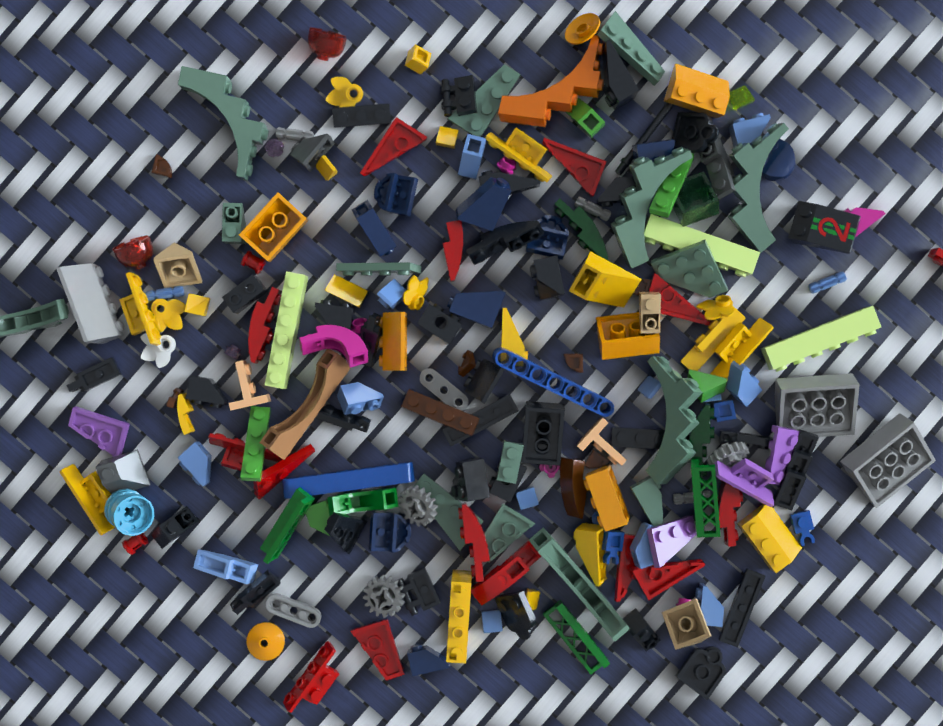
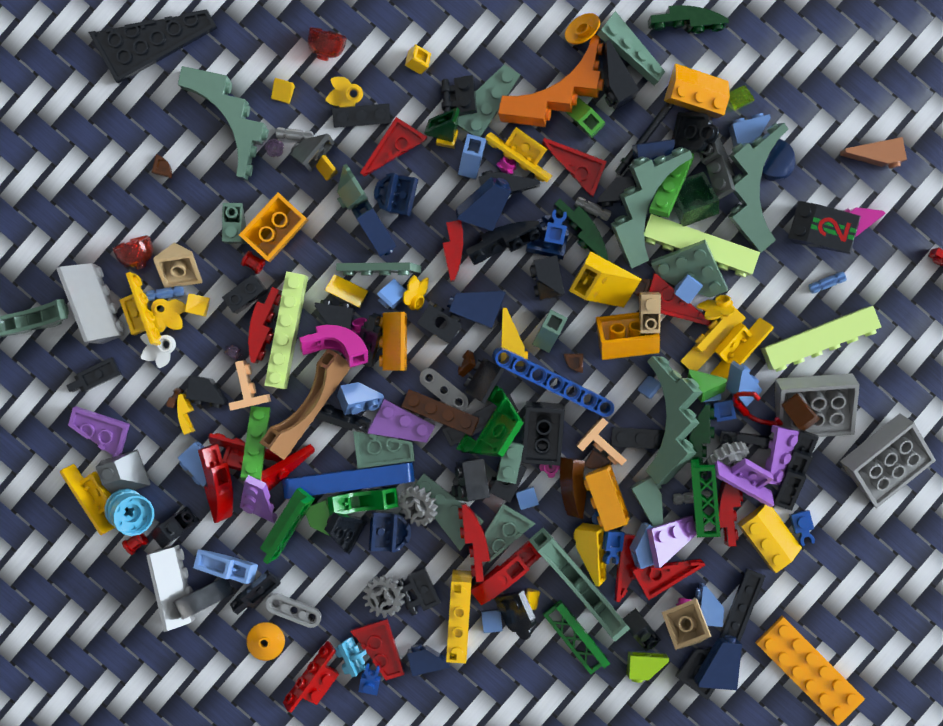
none -> black wing [88,9,217,84]
none -> slope [146,544,197,632]
none -> black slope [173,578,234,620]
none -> red slope [198,444,233,523]
none -> medium lavender wing [240,475,277,523]
none -> yellow slope [271,78,295,104]
none -> medium azure hips [335,637,367,677]
none -> sand green slope [337,164,368,211]
none -> sand green wing [353,431,415,469]
none -> blue plate [358,663,381,696]
none -> medium lavender wing [367,399,436,443]
none -> dark green slope [424,107,460,142]
none -> green wing [456,385,523,457]
none -> sand green slope [532,309,568,353]
none -> blue plate [544,210,567,246]
none -> lime slope [627,652,669,683]
none -> dark green slope [648,5,729,34]
none -> medium blue slope [674,274,703,304]
none -> dark blue slope [694,635,742,691]
none -> red piece [732,391,783,426]
none -> light orange plate [755,616,865,726]
none -> reddish brown slope [781,393,820,431]
none -> nougat slope [840,137,907,169]

